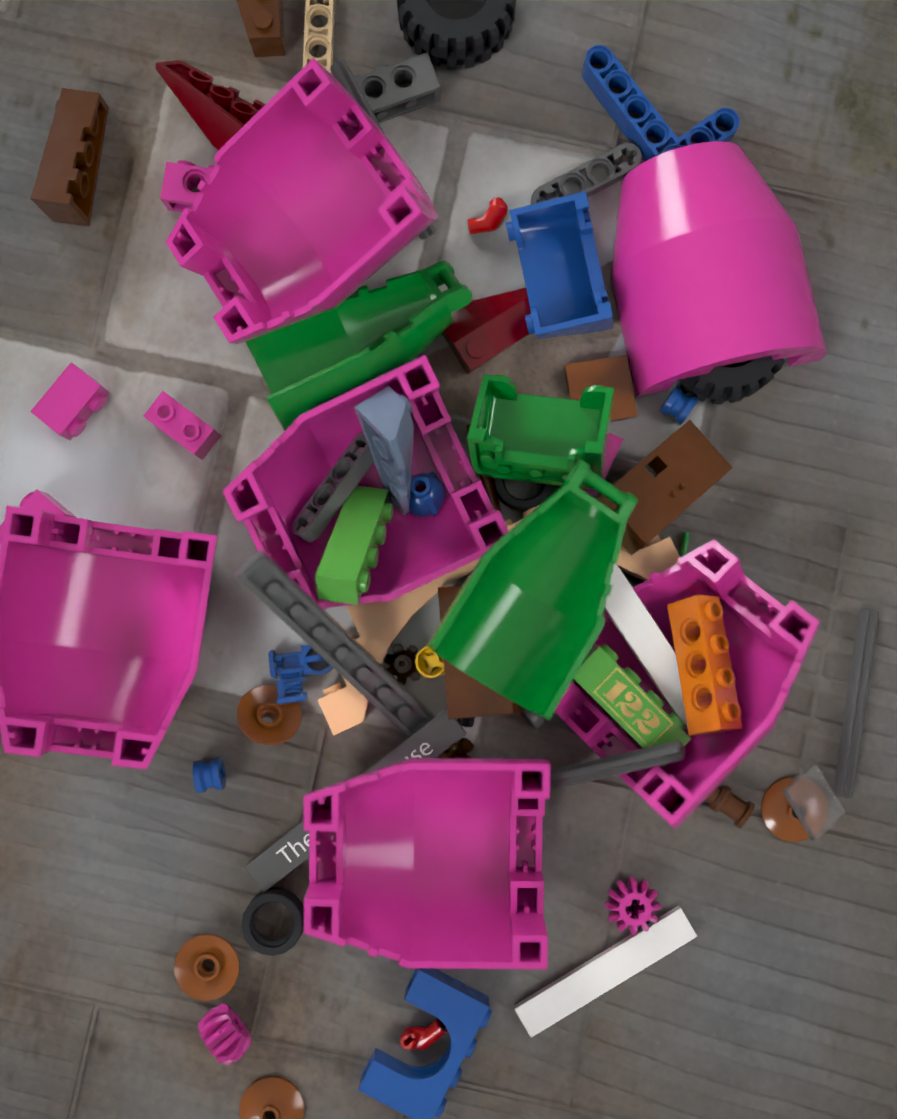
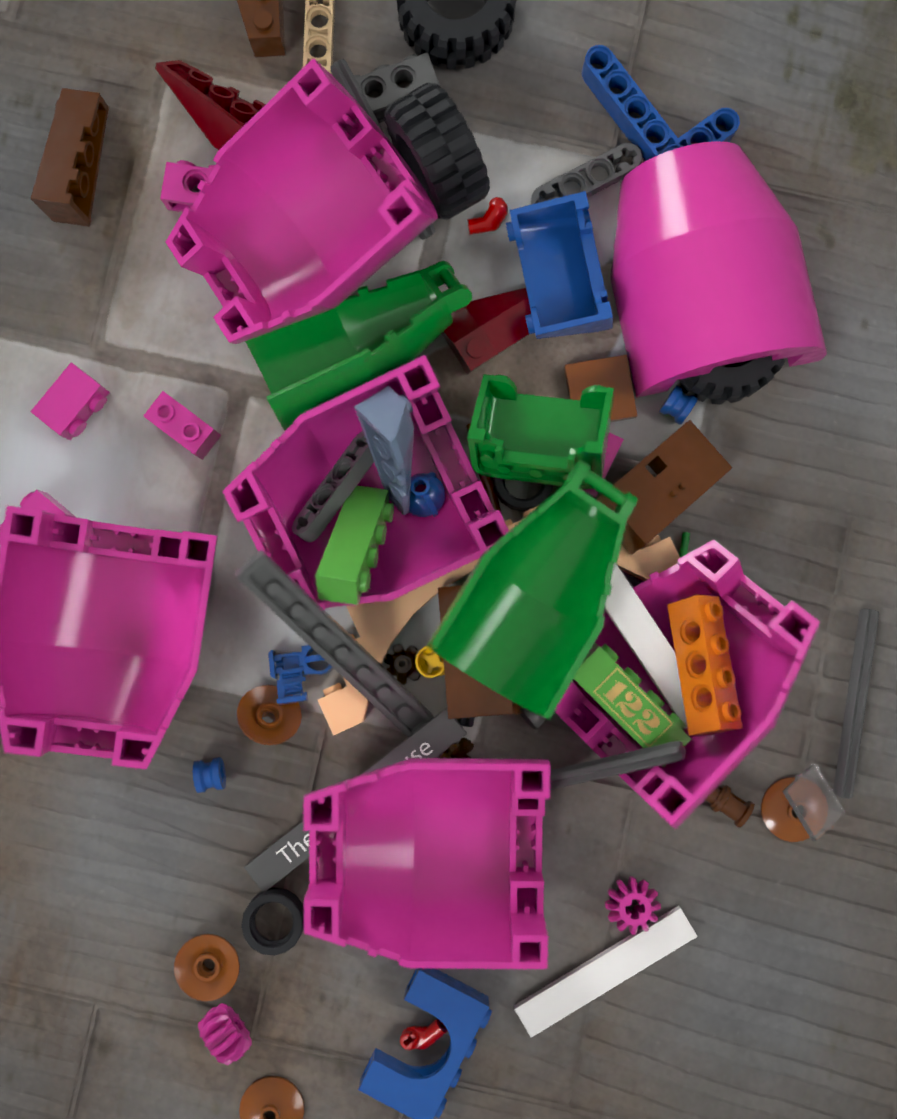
none -> black tyre [384,83,490,220]

